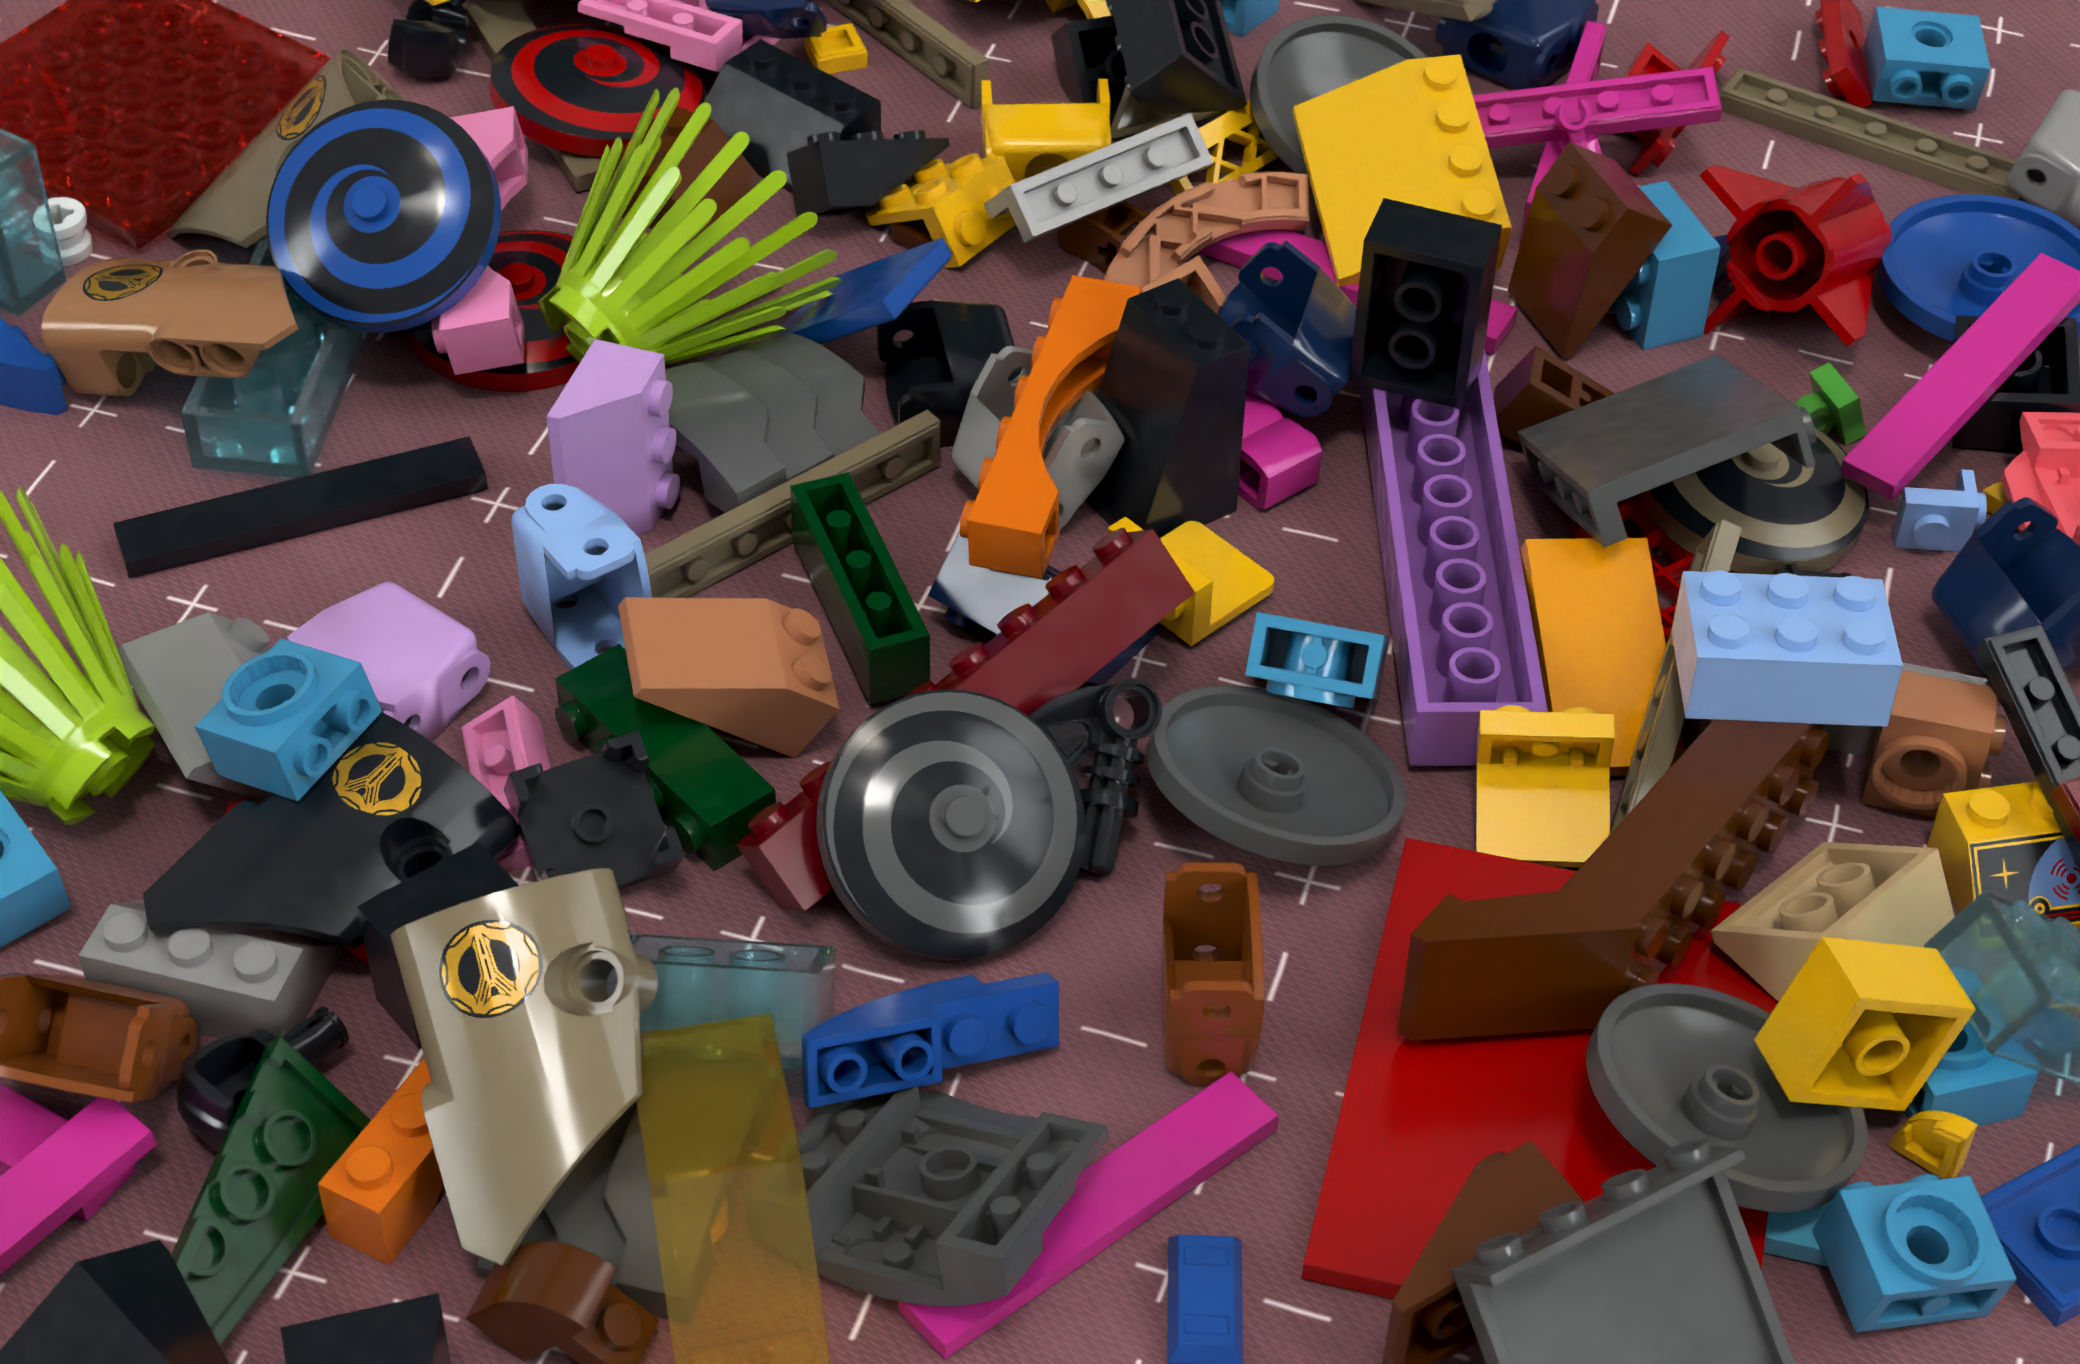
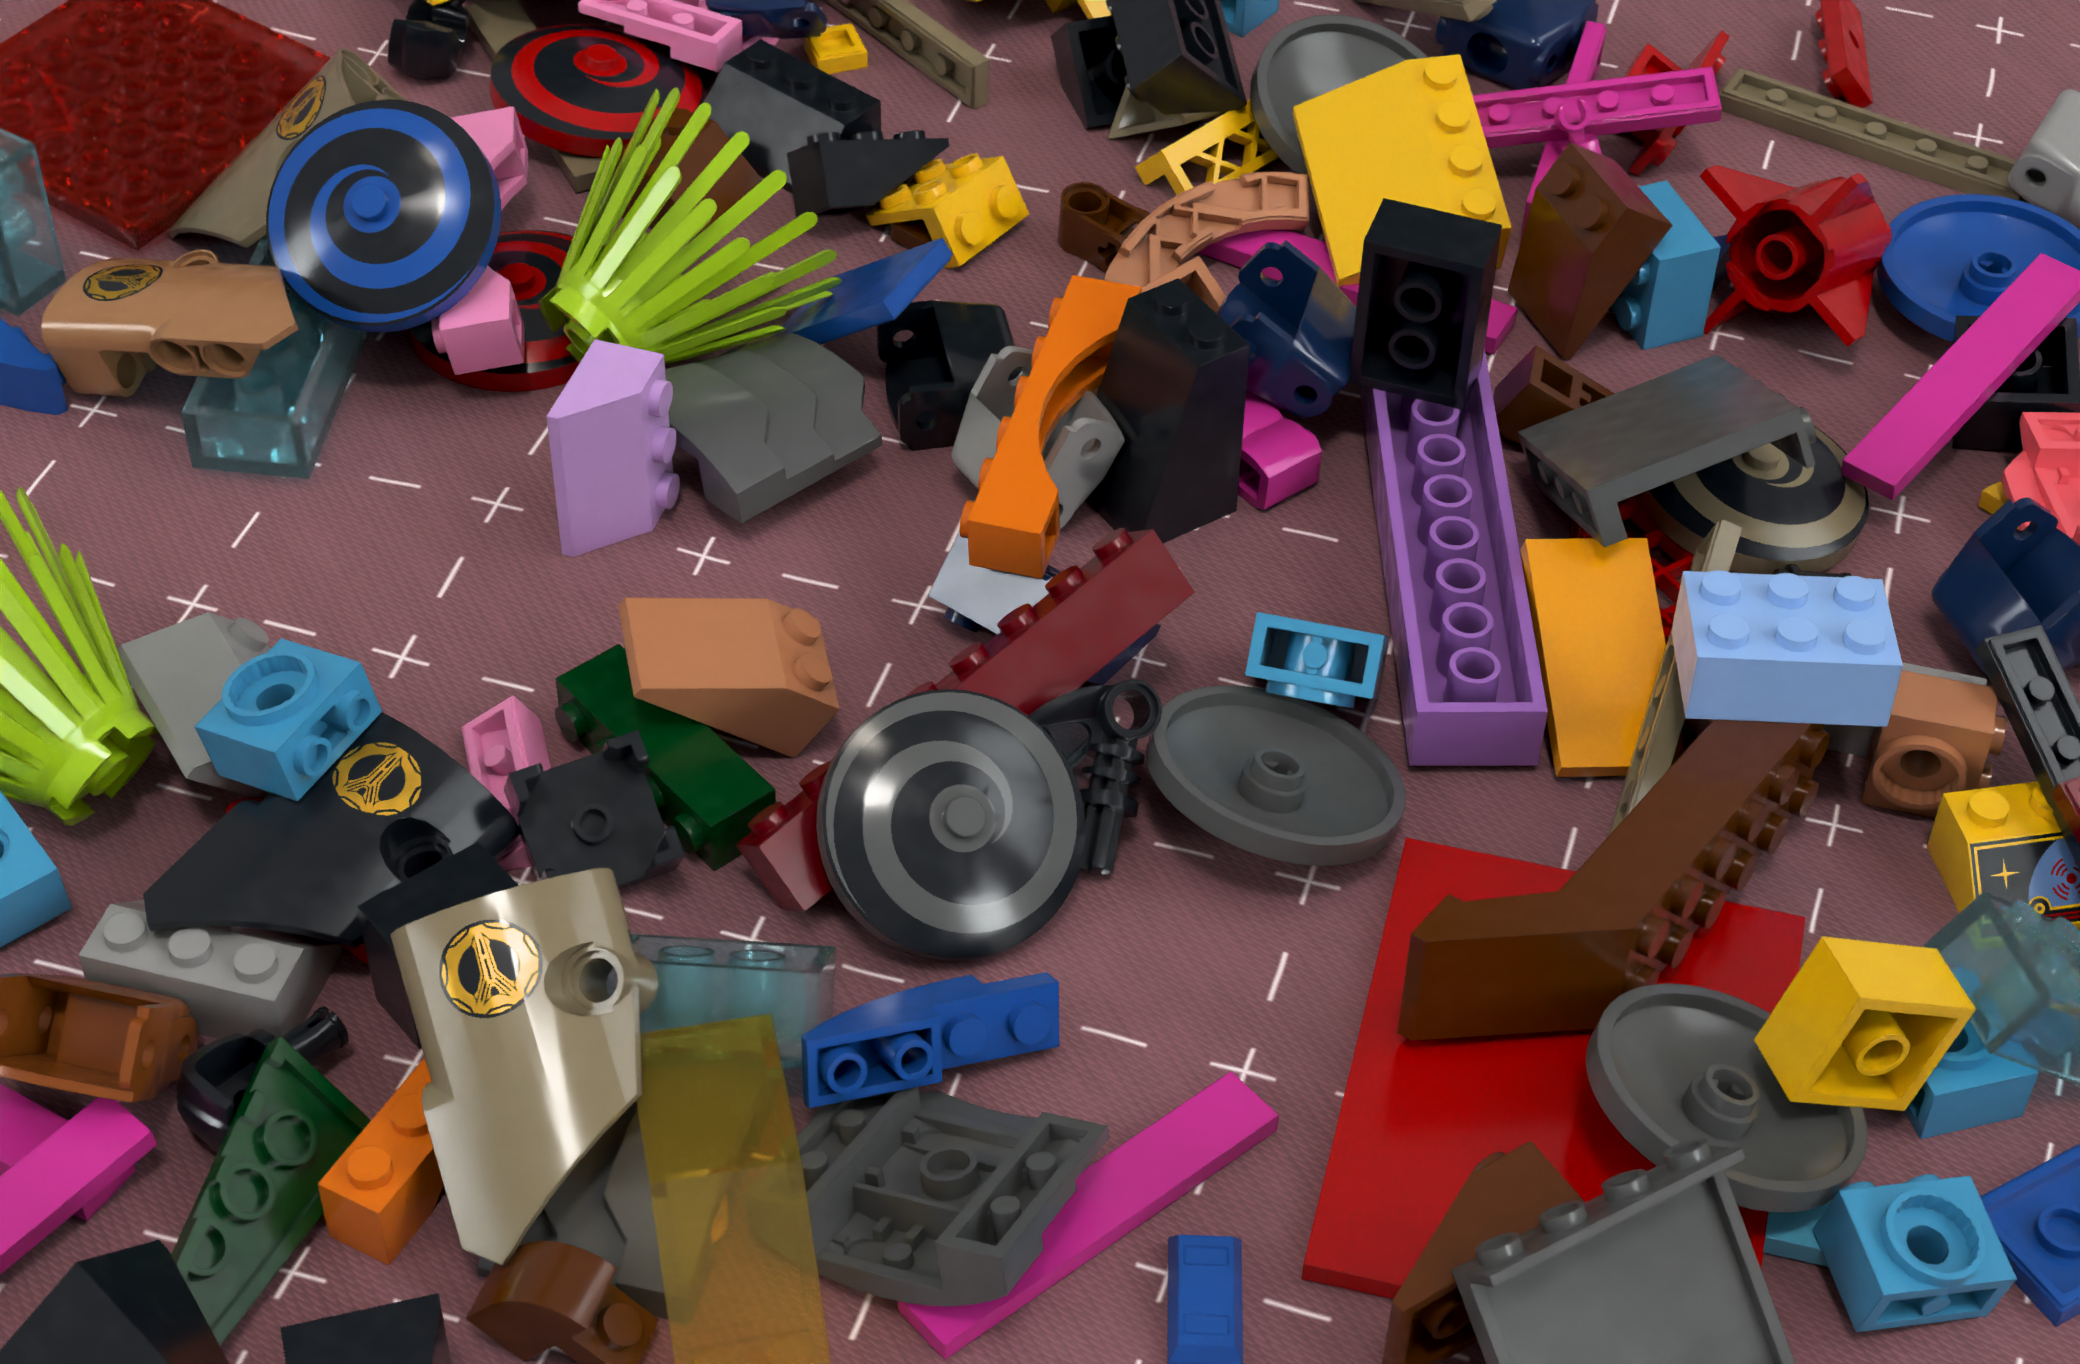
white wheel [28,197,93,267] -> none
black tile [113,436,488,578] -> none
lavender piece [287,582,491,742] -> none
light blue piece [511,484,652,670] -> none
dark tan tile [644,410,940,598] -> none
dark green brick [790,472,930,704] -> none
yellow piece [981,79,1112,183] -> none
light grey fence [984,112,1214,243] -> none
yellow bracket [1107,516,1275,646] -> none
dark orange piece [1161,862,1265,1087] -> none
yellow bracket [1476,705,1615,867] -> none
tan slope [1711,842,1956,1002] -> none
bright green tile [1794,362,1866,446] -> none
dark azure brick [1863,6,1990,110] -> none
yellow tile [1888,1110,1978,1179] -> none
light blue bracket [1892,469,1987,552] -> none

